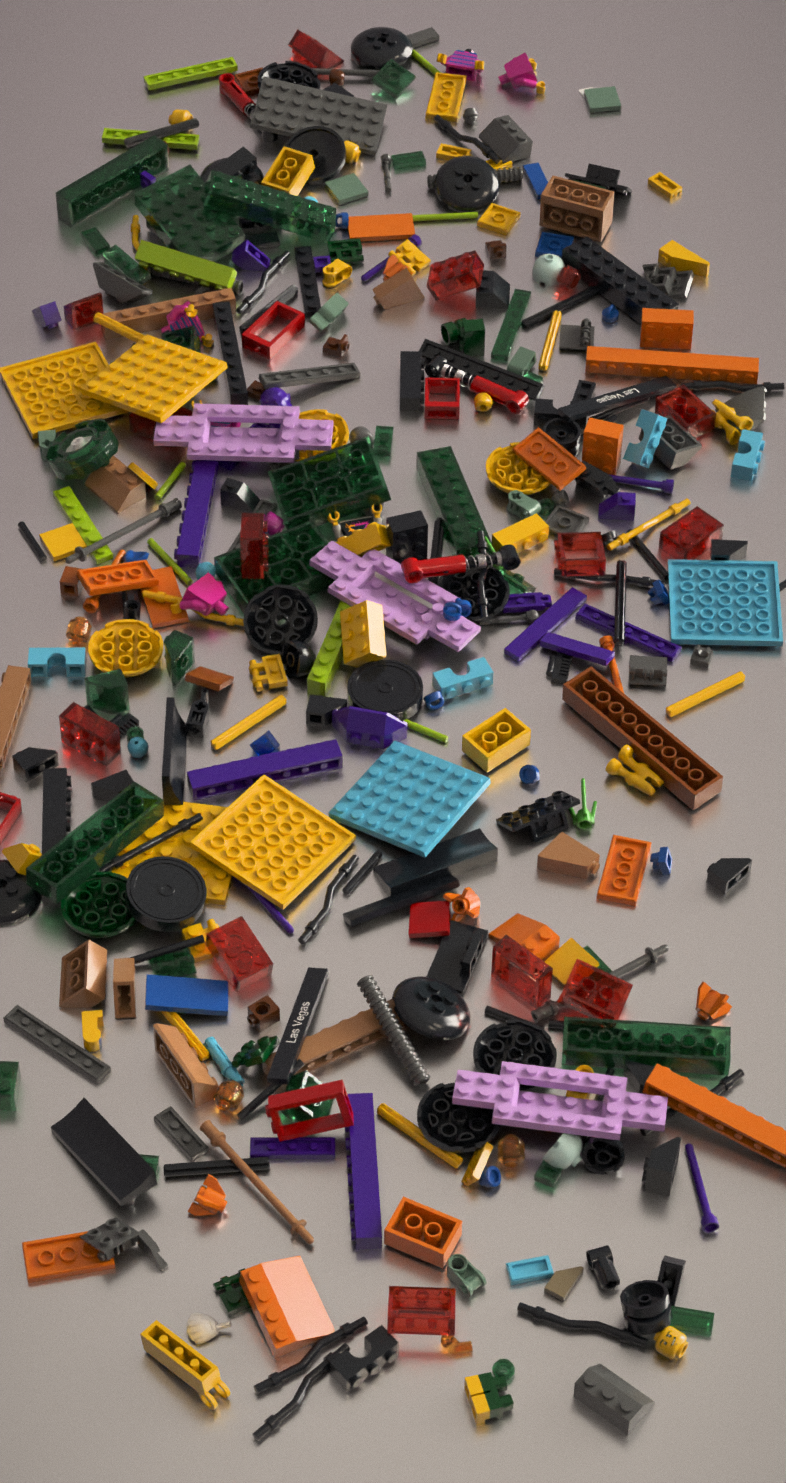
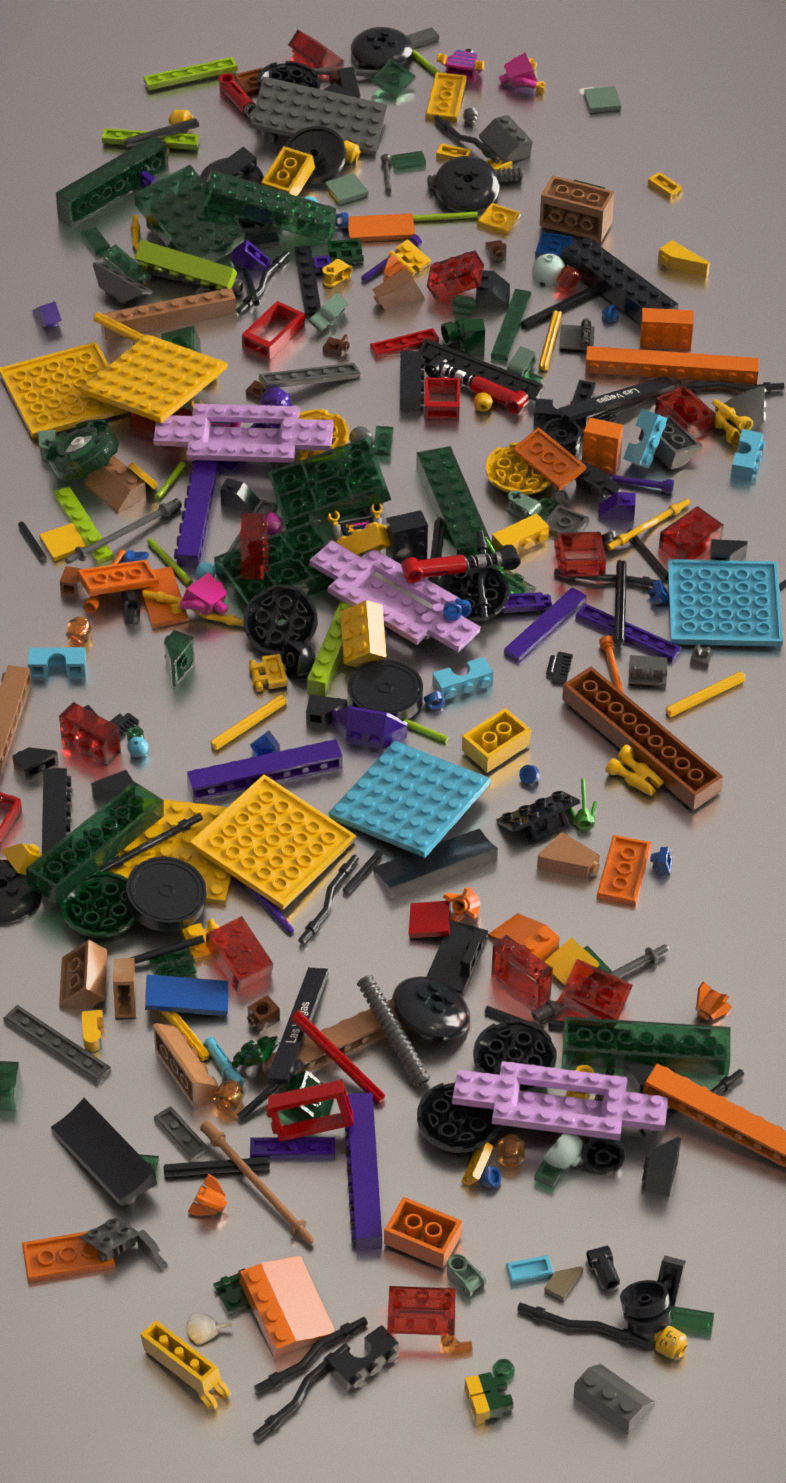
clear red slope [63,292,103,331] -> none
clear green slope [84,668,130,715] -> none
yellow brick [88,619,164,678] -> none
torso [161,301,214,347] -> none
black arch [162,697,187,805] -> none
dark orange tile [185,666,234,691] -> none
black piece [186,688,209,738] -> none
black brick [213,302,248,405] -> none
black axle [239,285,298,333] -> none
black tile [343,874,460,926] -> none
yellow axle [377,1103,463,1168] -> none
dark grey piece [479,610,539,626] -> none
blue tile [523,163,548,199] -> none
dark purple tile [540,632,615,666] -> none
black bracket [565,164,632,195] -> none
dark grey slope [642,263,694,299] -> none
dark purple piece [685,1143,719,1233] -> none
black slope [707,858,752,895] -> none
none -> black bar [242,267,260,306]
none -> red axle [291,1011,386,1104]
none -> black tile [338,66,361,98]
none -> red tile [370,328,439,359]
none -> clear green brick [451,294,477,314]

